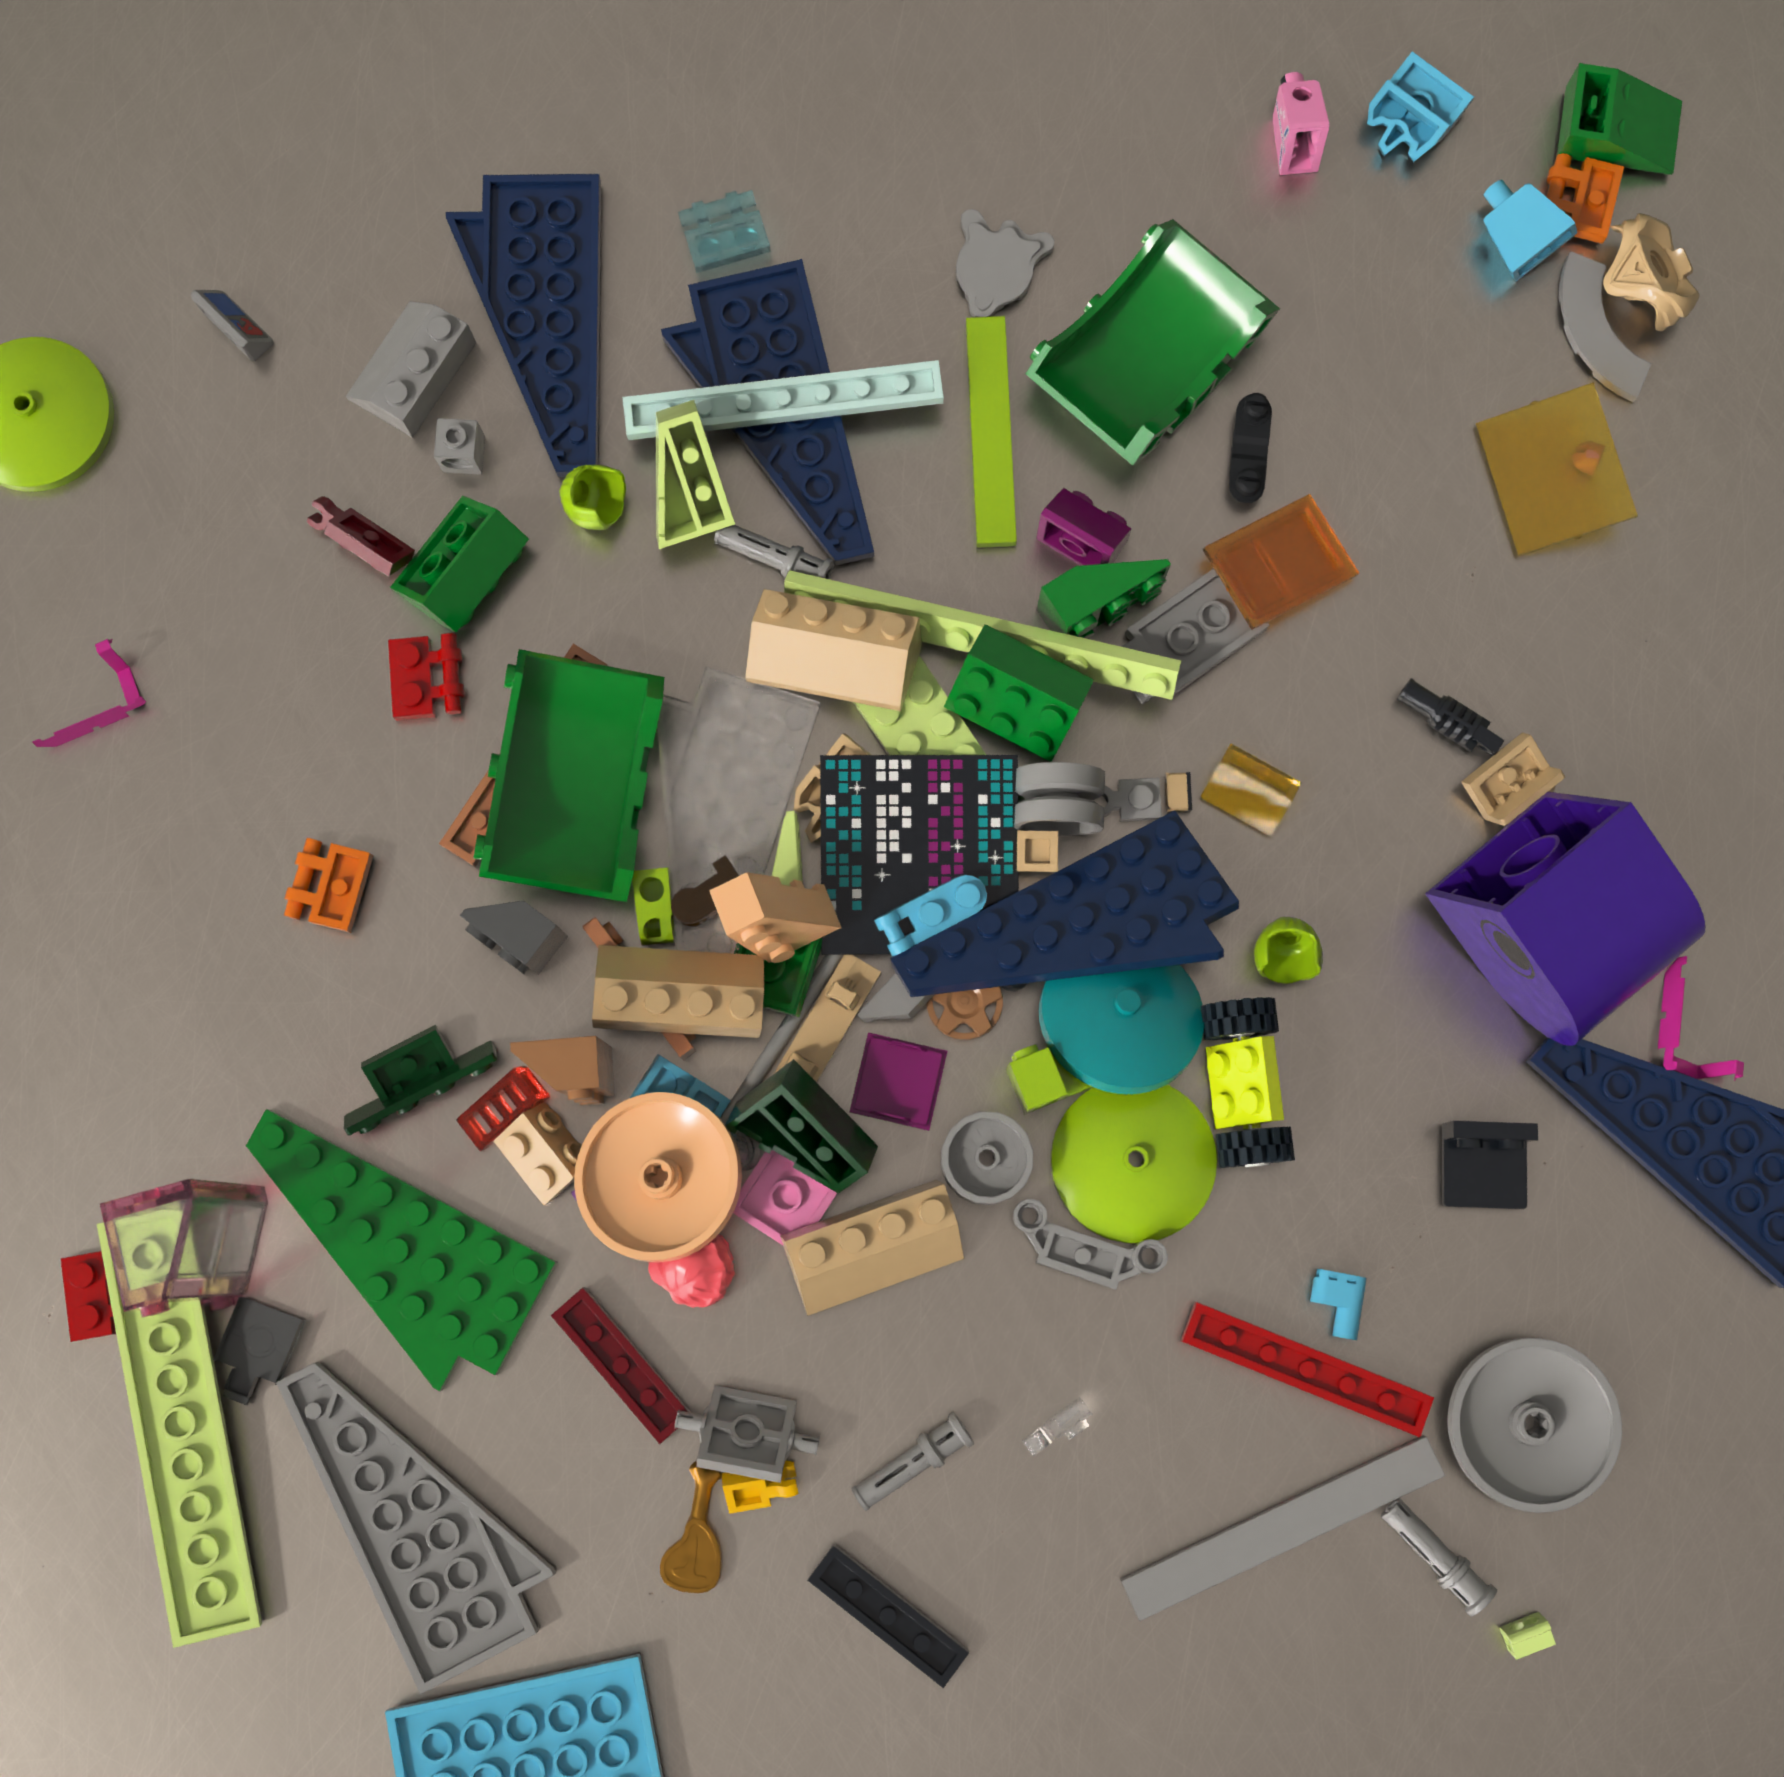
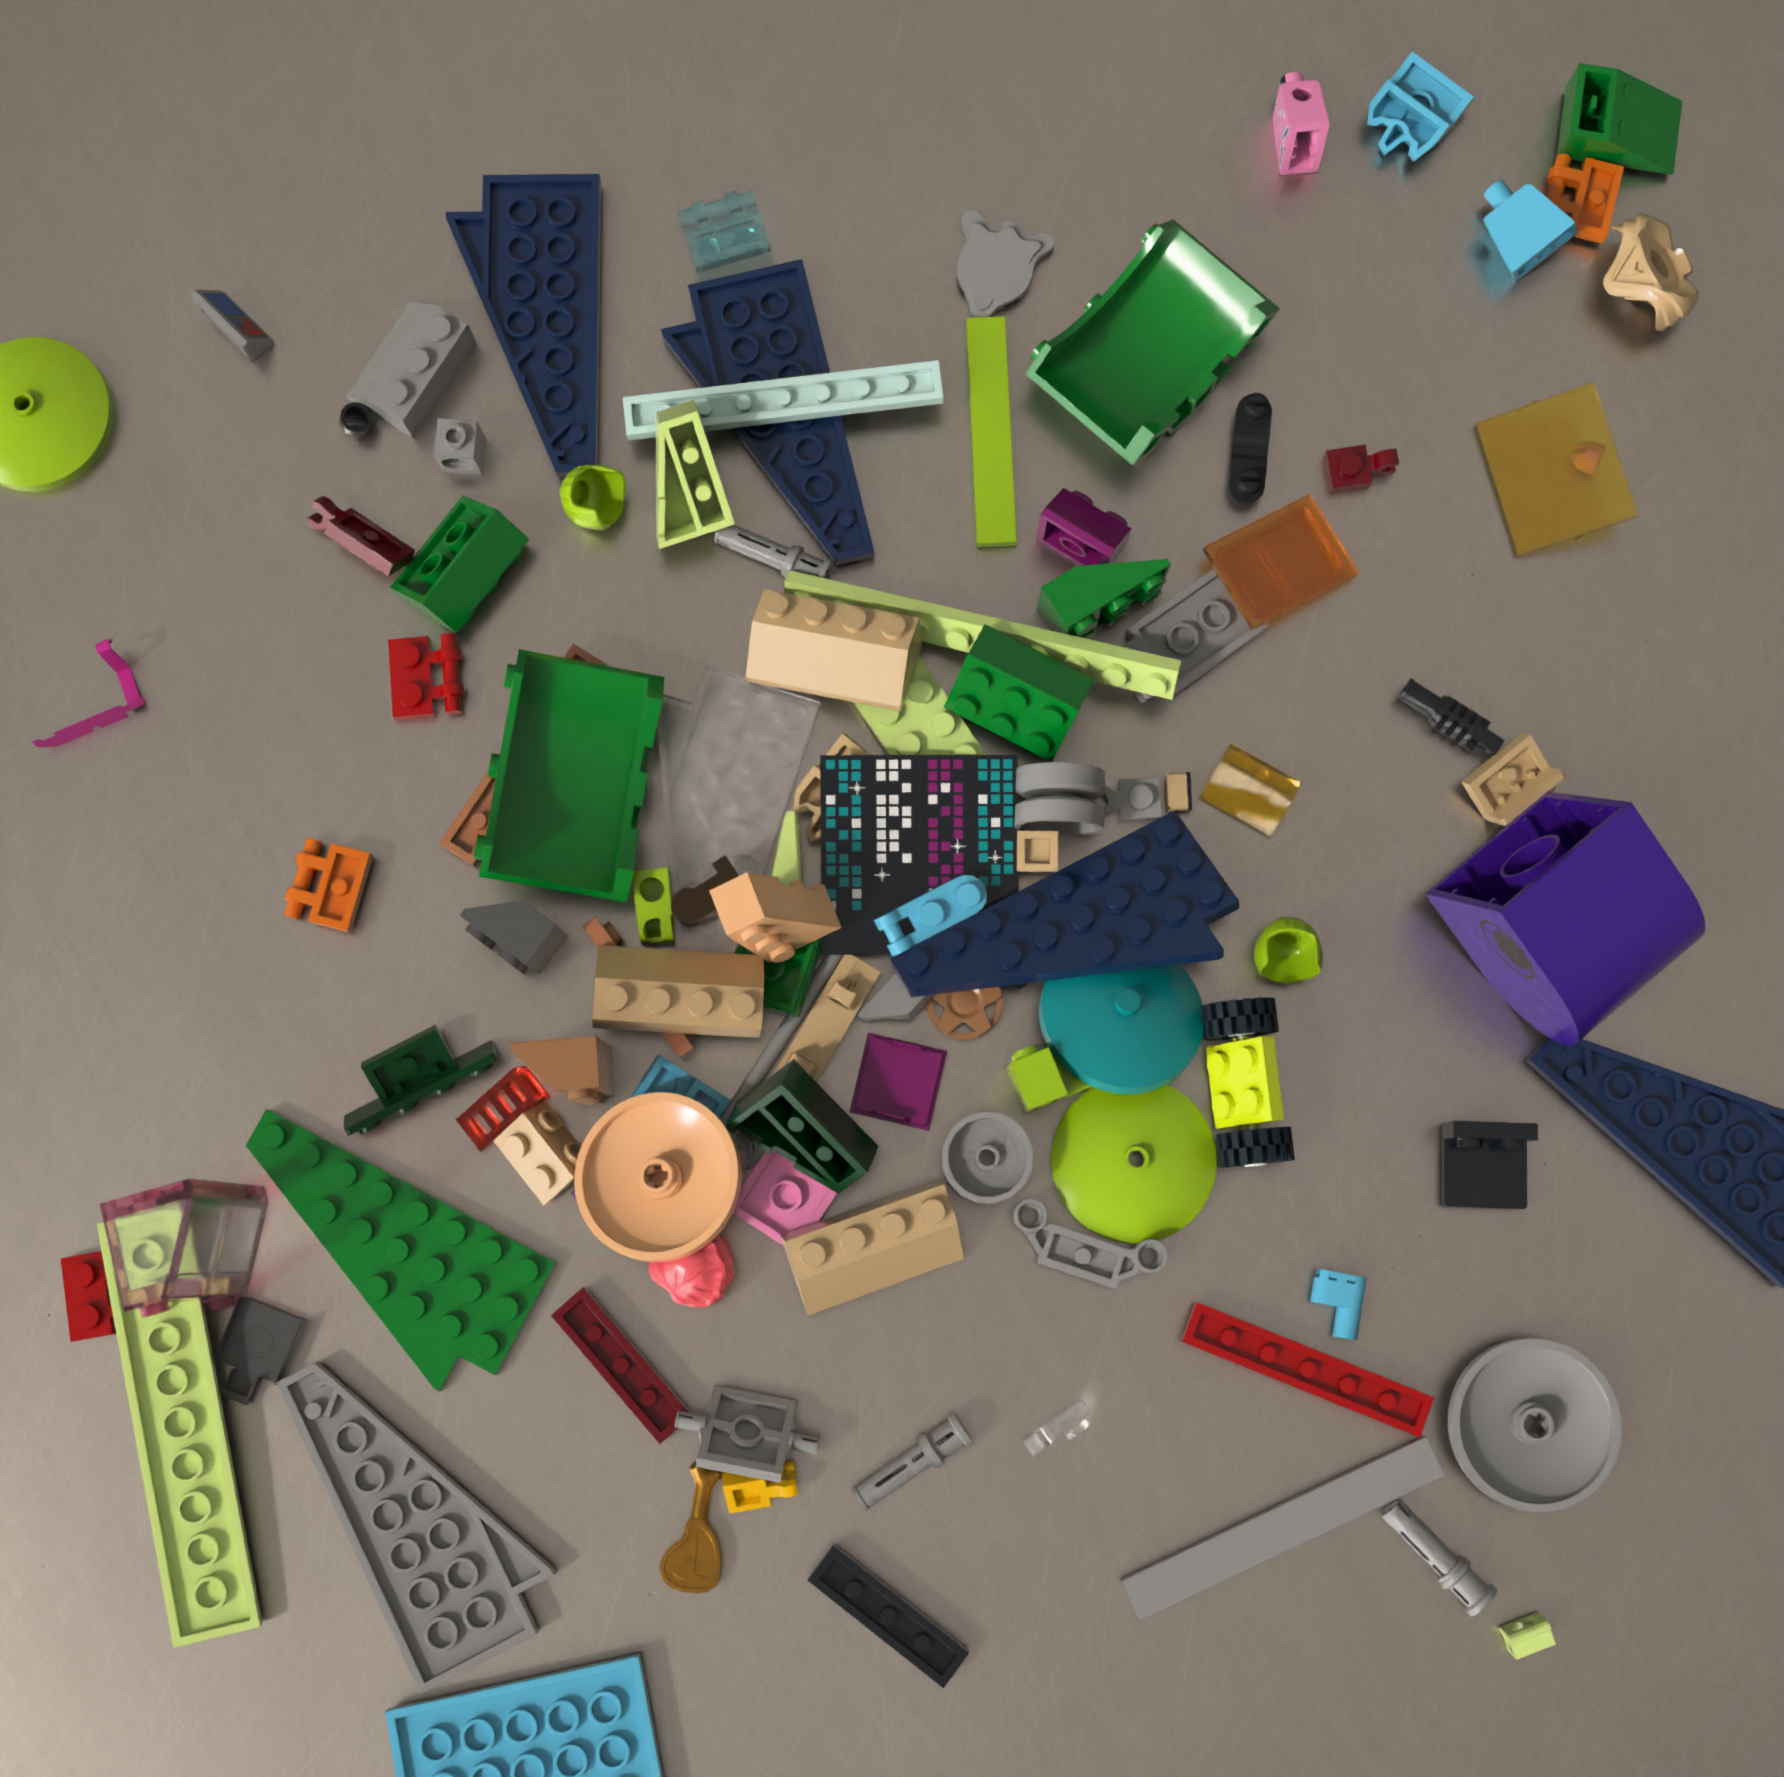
light grey tile [1559,251,1652,403] -> none
dark pink piece [1658,956,1744,1081] -> none
none -> black hinge [339,402,373,438]
none -> dark red plate [1324,444,1399,493]

